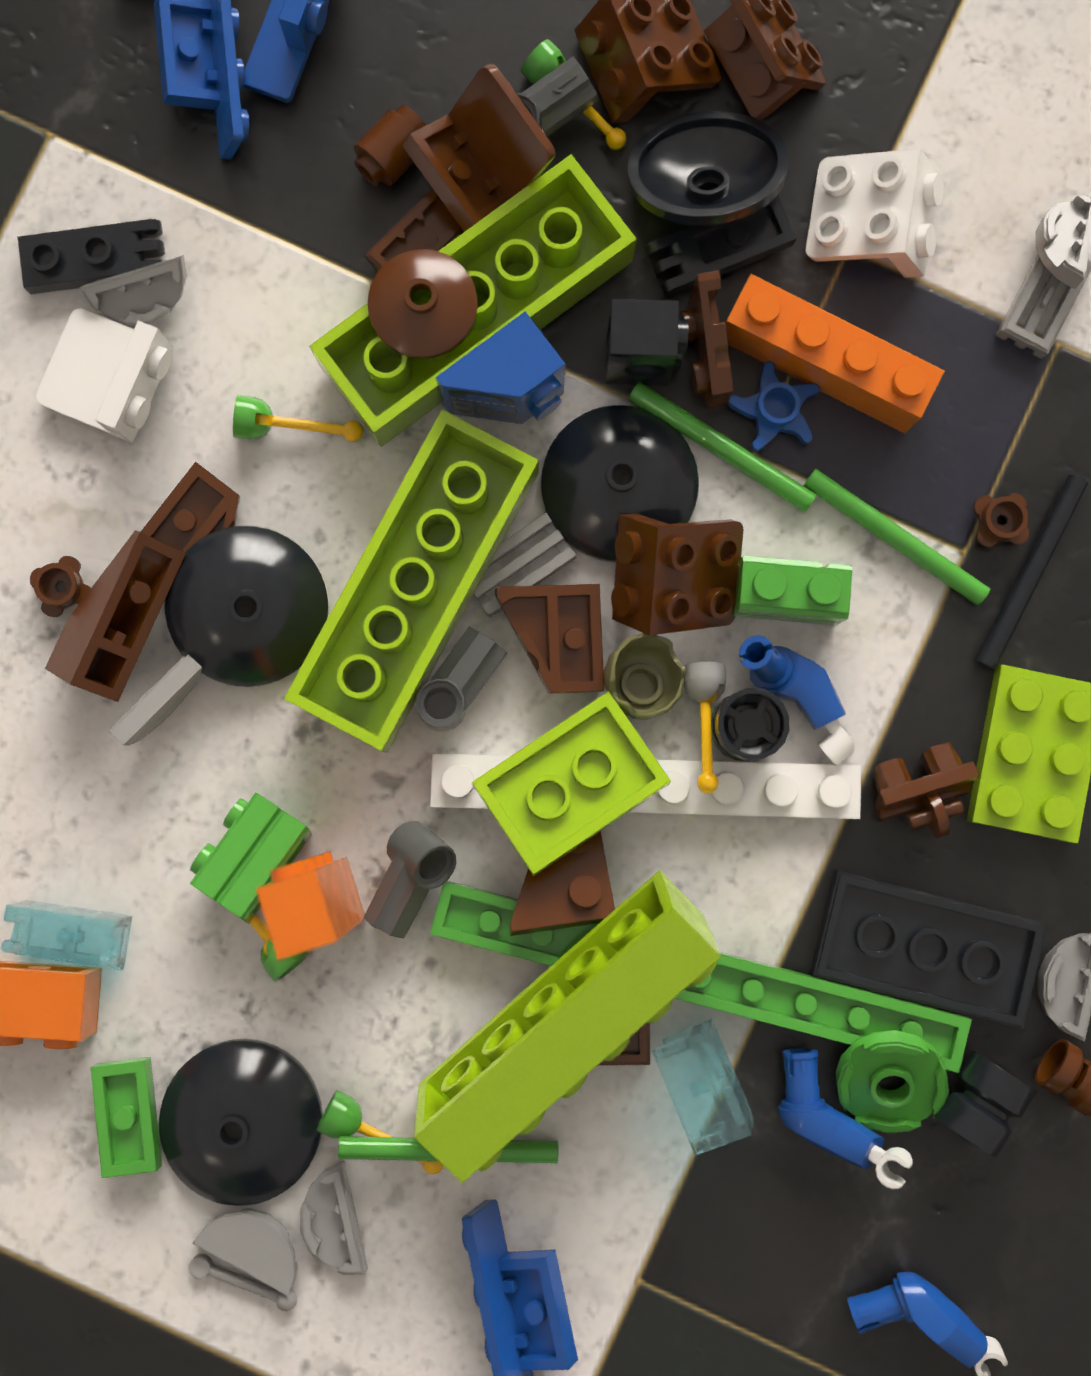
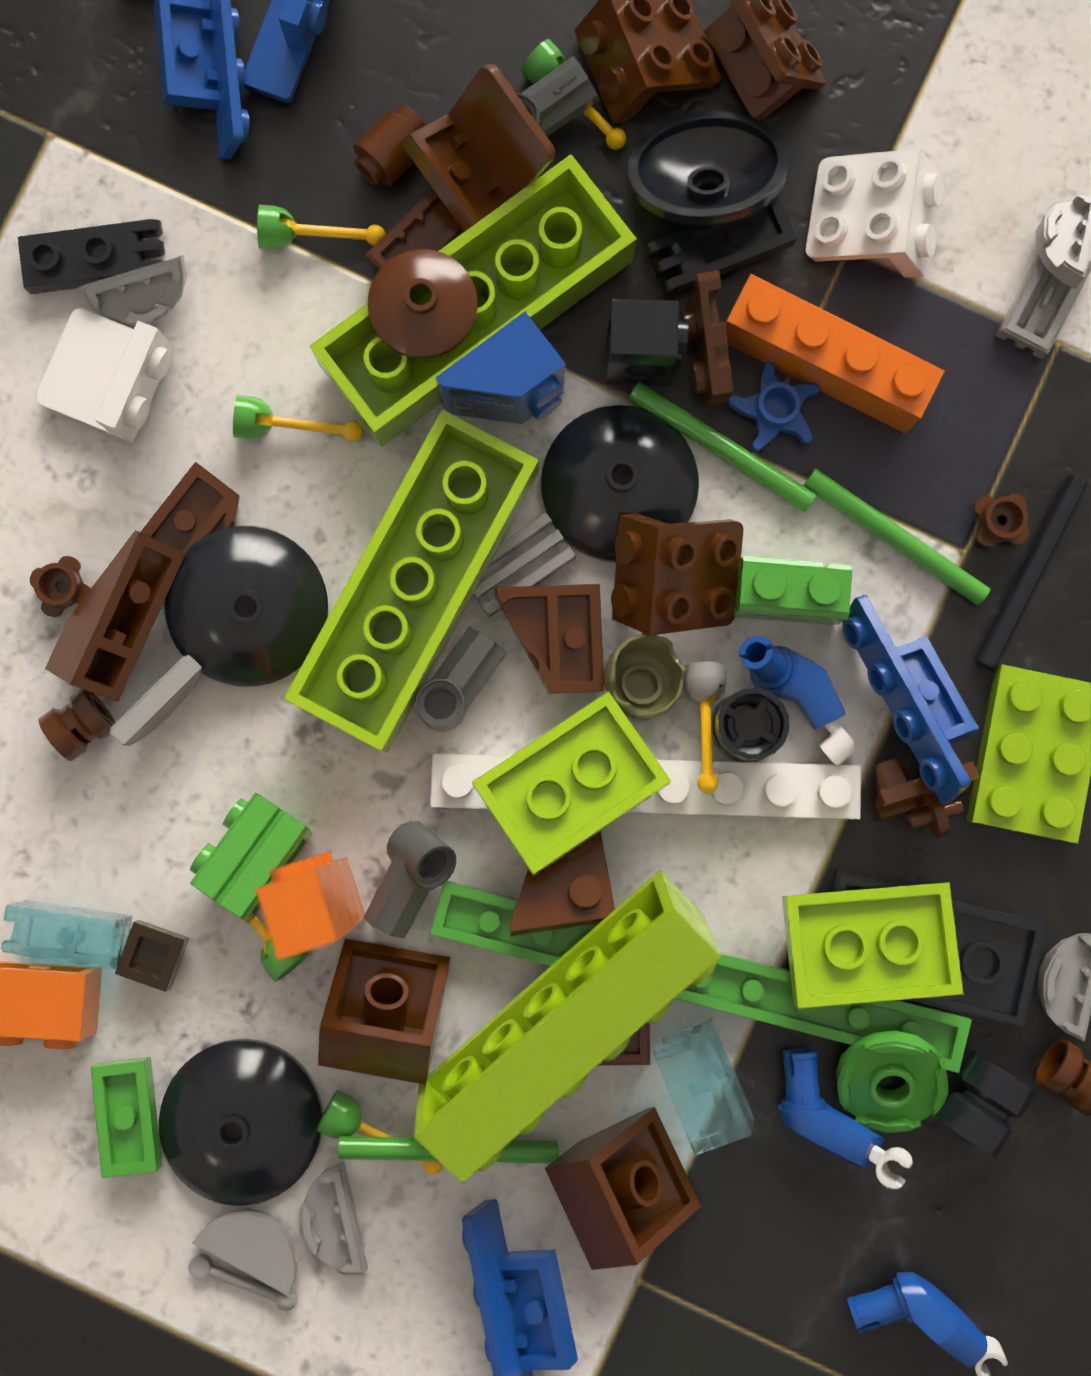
none -> reddish brown wheel [38,689,116,761]
none -> dark brown plate [114,920,189,992]
none -> hinge [257,205,386,250]
none -> reddish brown slope [318,938,450,1085]
none -> reddish brown slope [545,1107,701,1270]
none -> lime plate [782,882,963,1009]
none -> blue bracket [842,595,979,804]

